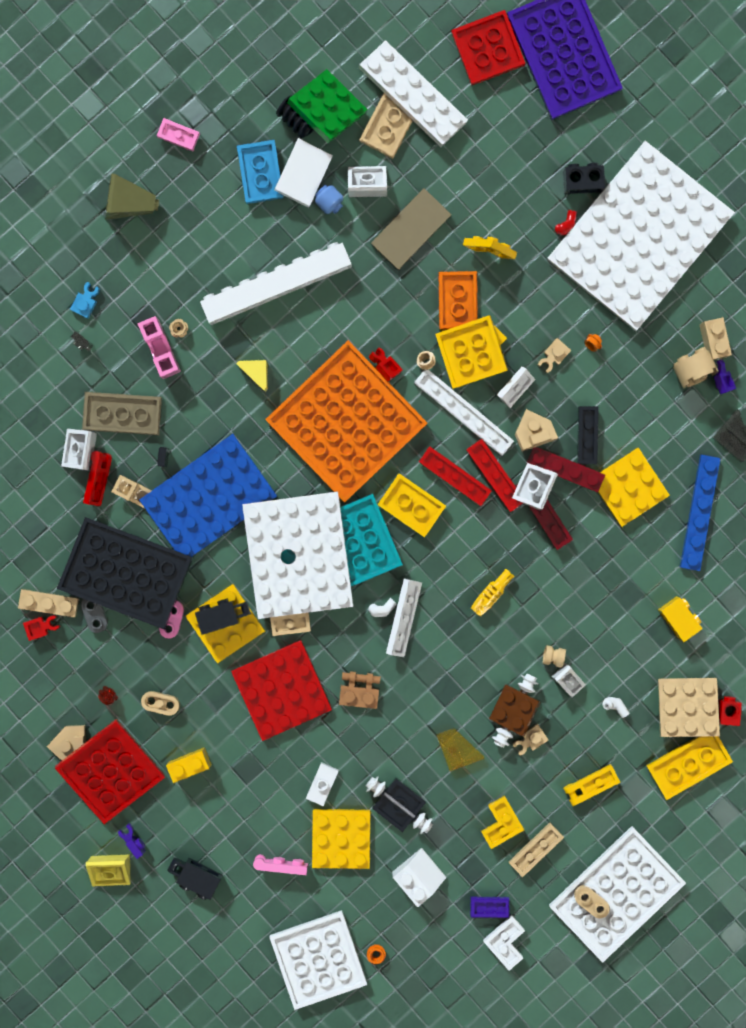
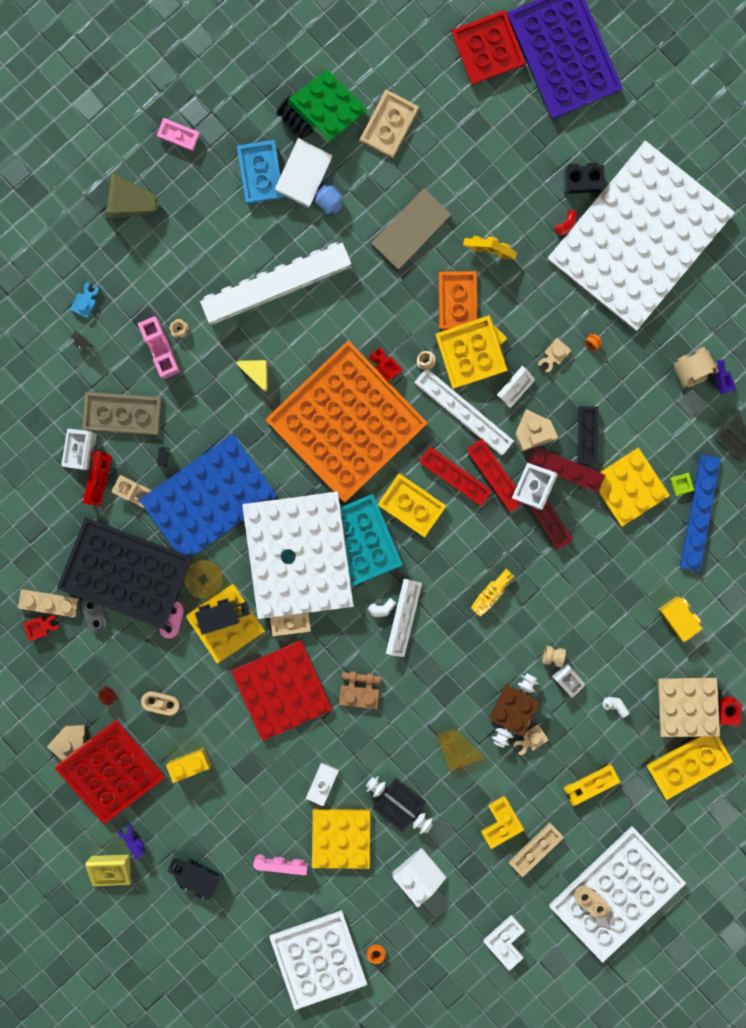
white slope [348,166,387,197] -> none
white plate [359,40,468,147] -> none
dark purple plate [470,897,509,918] -> none
tan brick [699,318,732,360] -> none
none -> clear yellow plate [184,560,223,599]
none -> lime tile [669,473,694,496]

